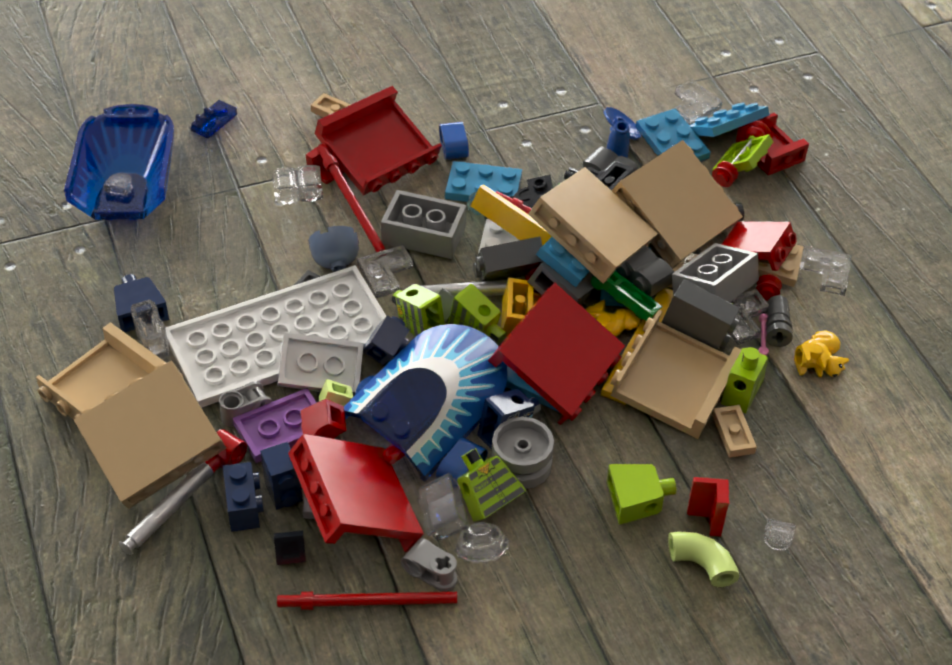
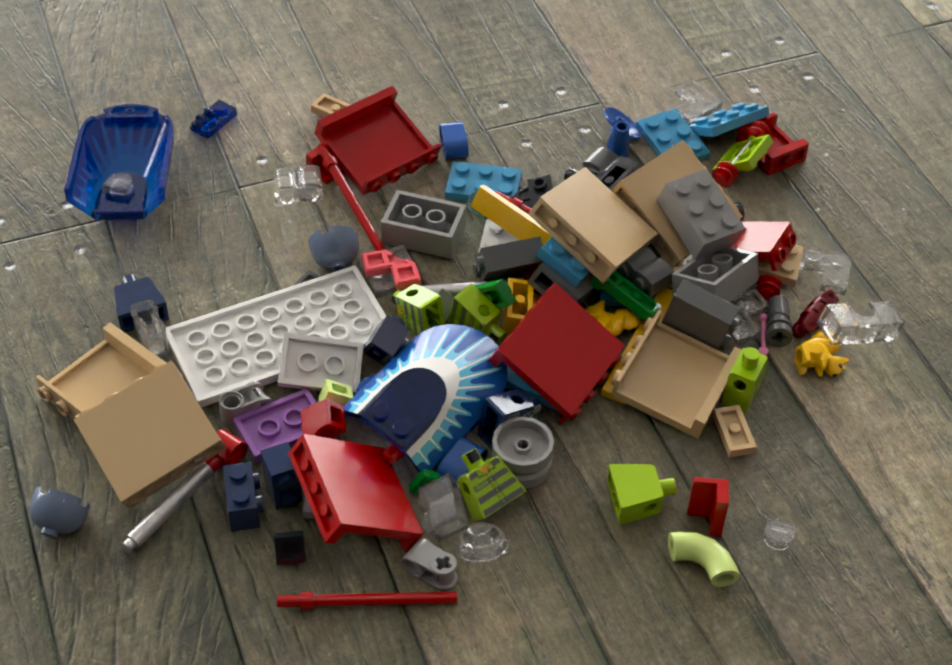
none -> sand blue cylinder [29,487,91,539]
none -> coral tile [361,250,421,290]
none -> green tile [409,469,443,497]
none -> green plate [460,279,516,309]
none -> light grey brick [657,169,746,260]
none -> dark red hinge [792,289,839,338]
none -> clear arch [817,301,905,345]

